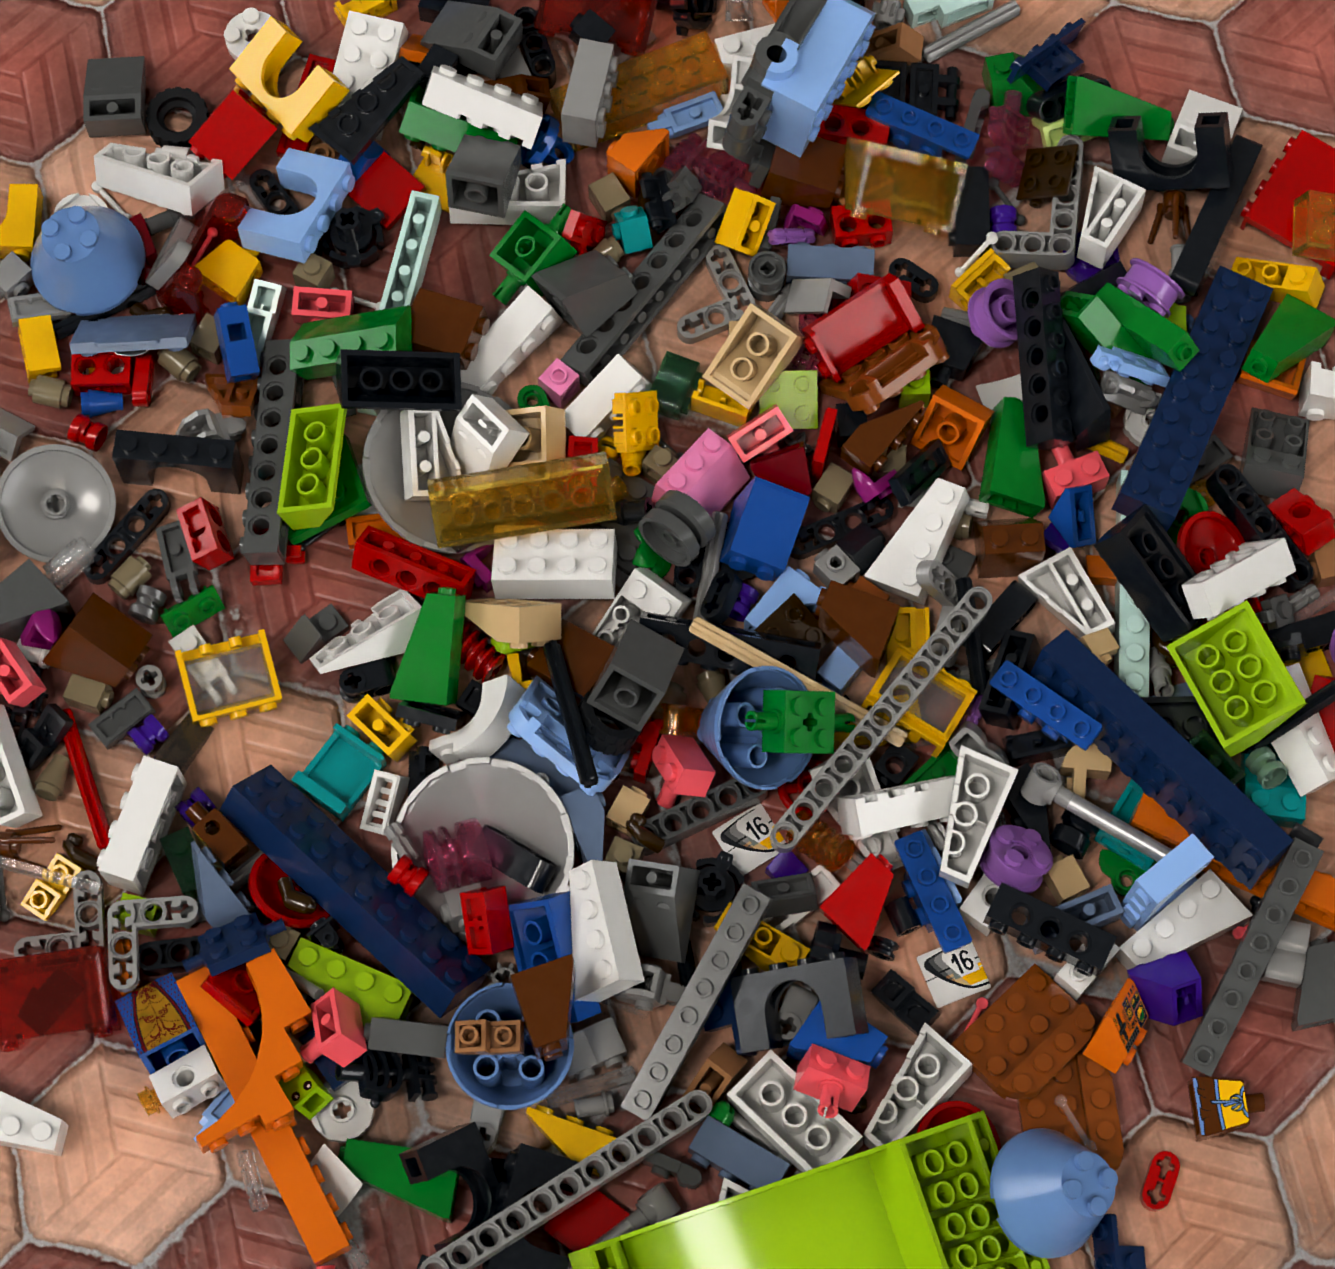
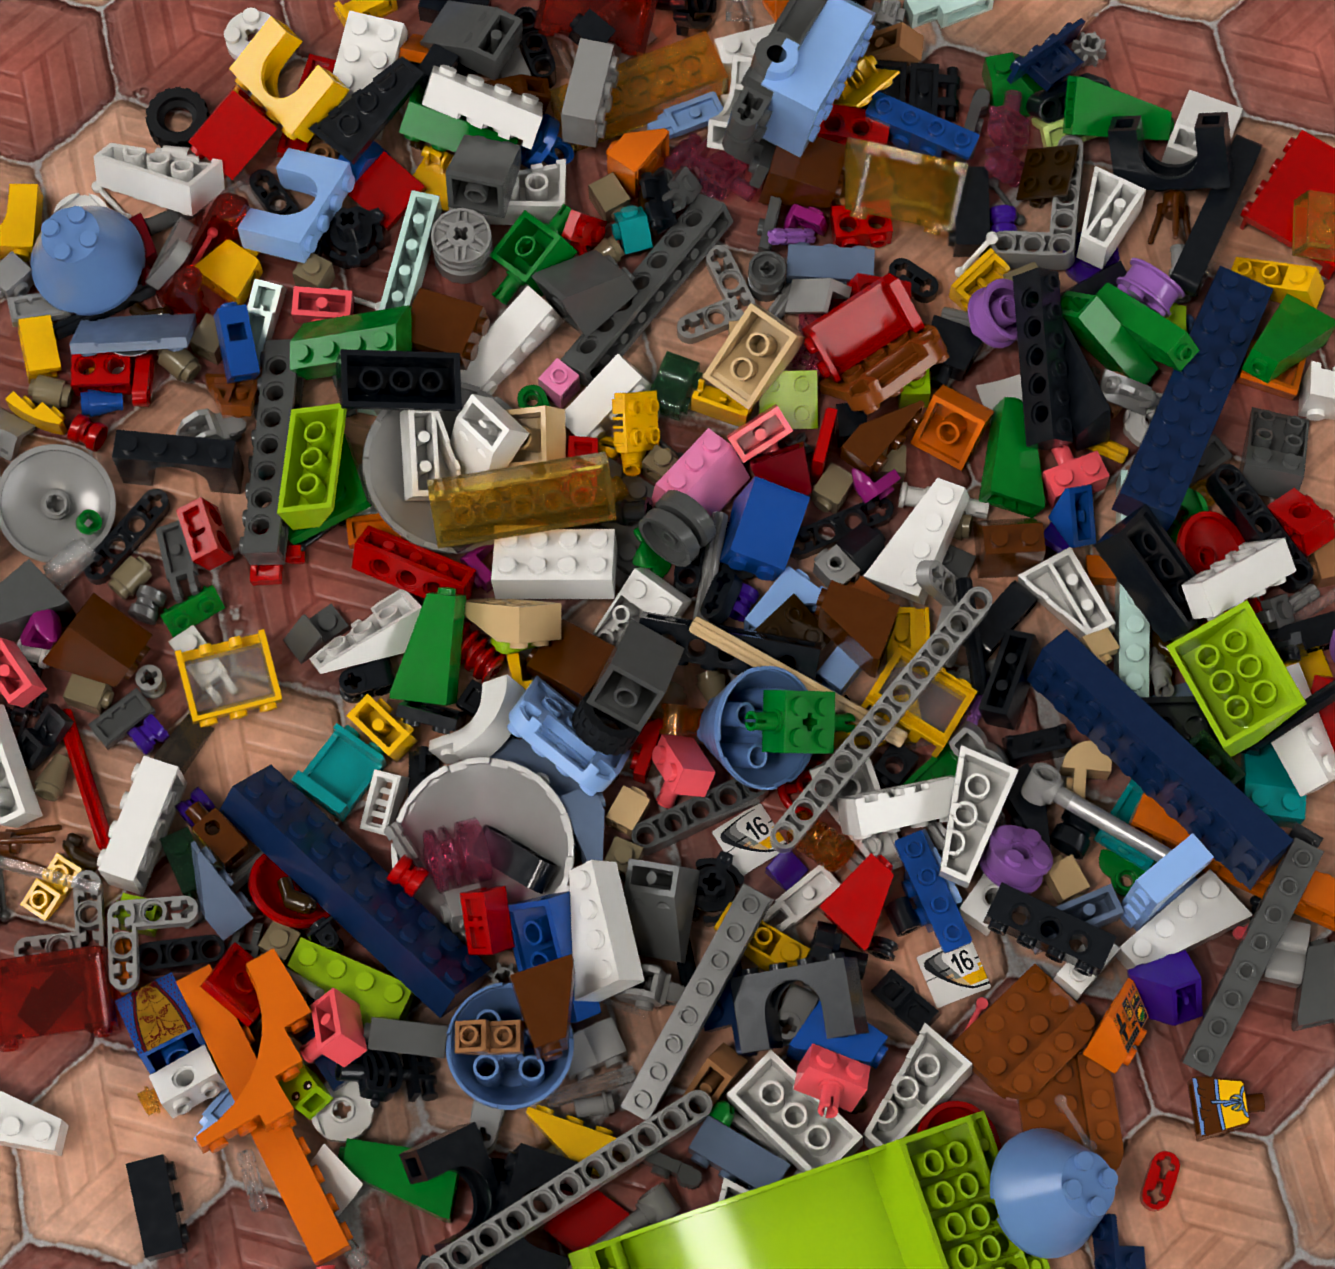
dark grey slope [83,56,146,138] -> none
dark blue plate [182,912,287,977] -> none
black axle [543,640,598,788] -> none
dark brown arm [626,813,665,854] -> none
yellow brick [714,188,776,257] -> none
dark grey slope [751,872,818,918] -> none
black plate [888,439,952,507] -> none
light grey axle [922,0,1021,63] -> none
blue bracket [989,660,1103,751] -> none
light blue hinge [1089,345,1170,387] -> none
sand green wheel [1245,746,1288,790] -> none
none -> yellow slope [5,391,68,435]
none -> green hinge [75,509,102,536]
none -> black brick [126,1154,191,1262]
none -> light grey wheel [431,208,493,284]
none -> light grey gear [1071,31,1107,68]

